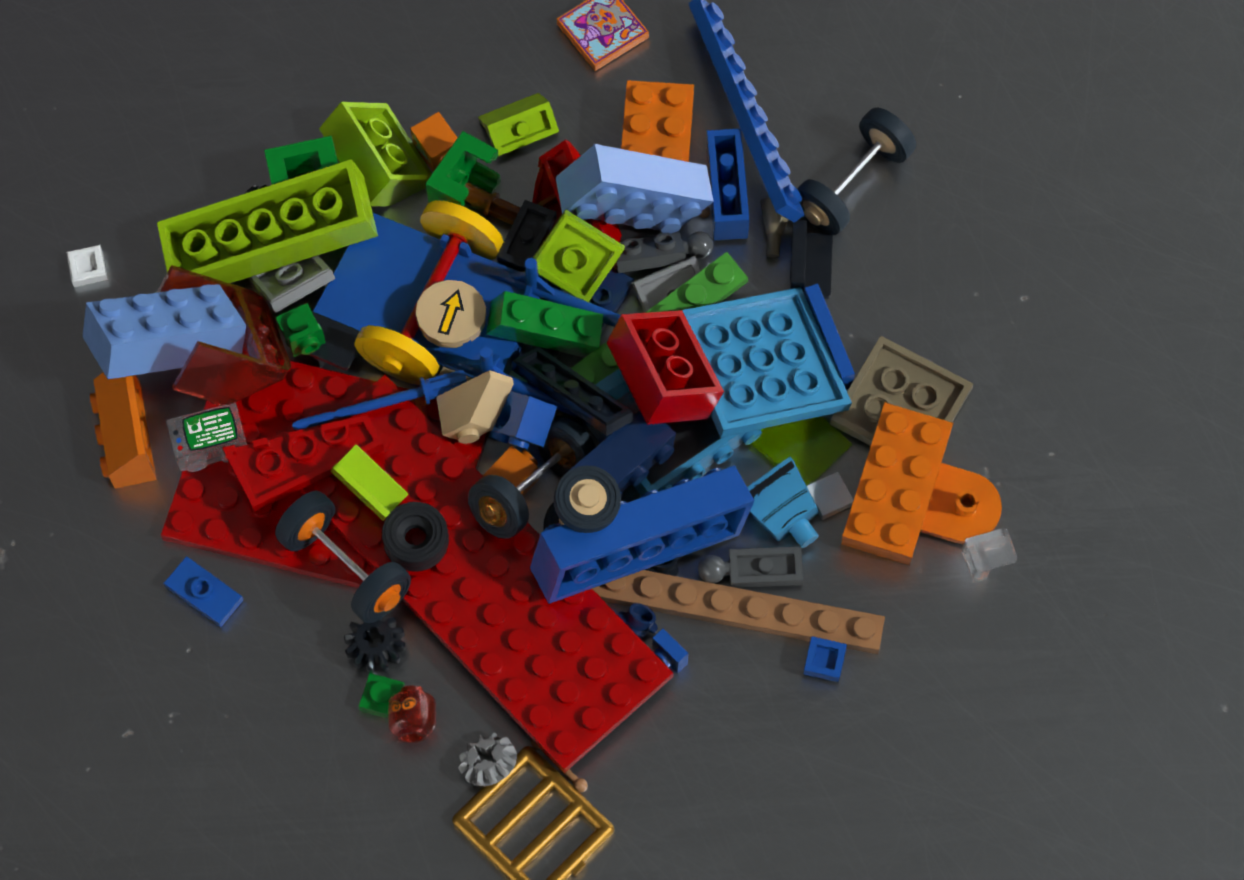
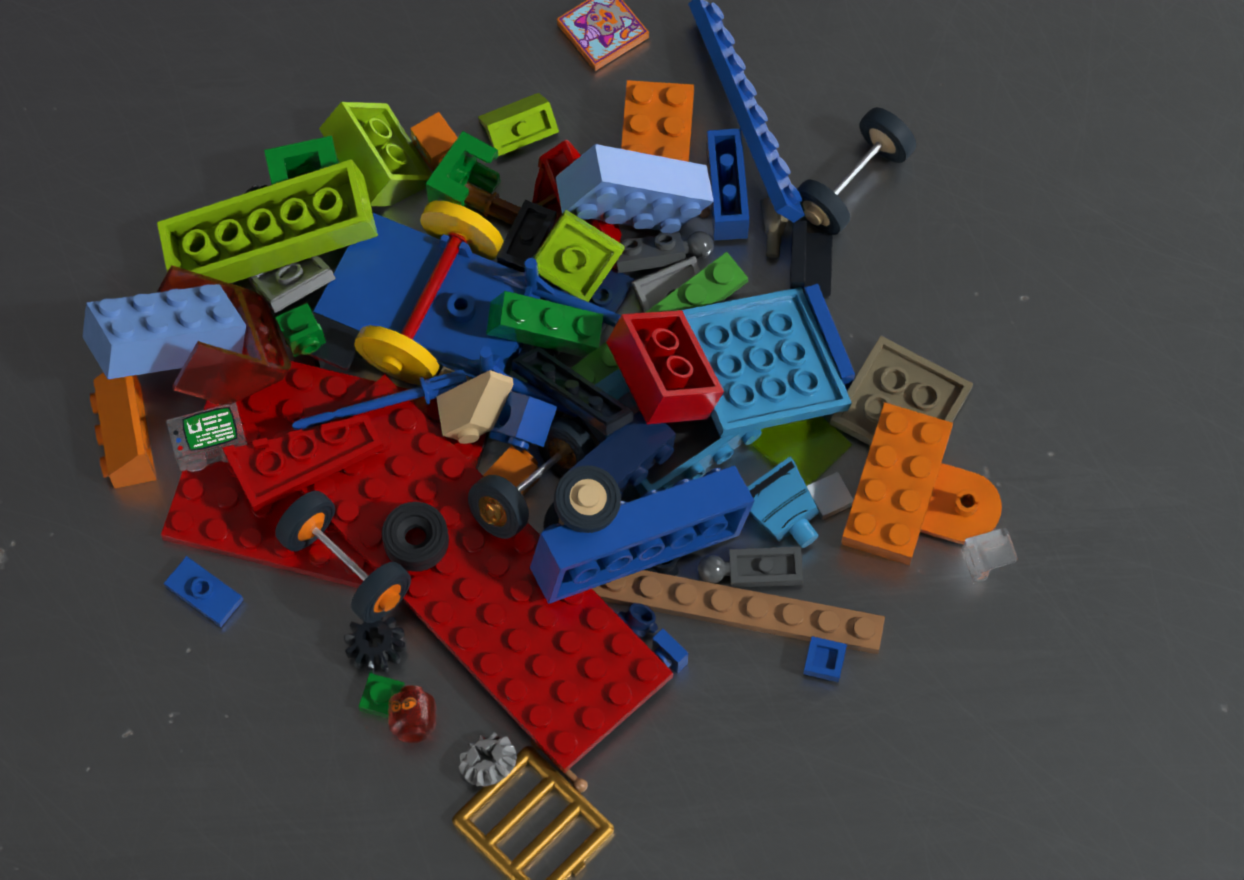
white tile [66,245,108,287] -> none
lime panel [330,445,408,521] -> none
tan tile [416,280,486,348] -> none

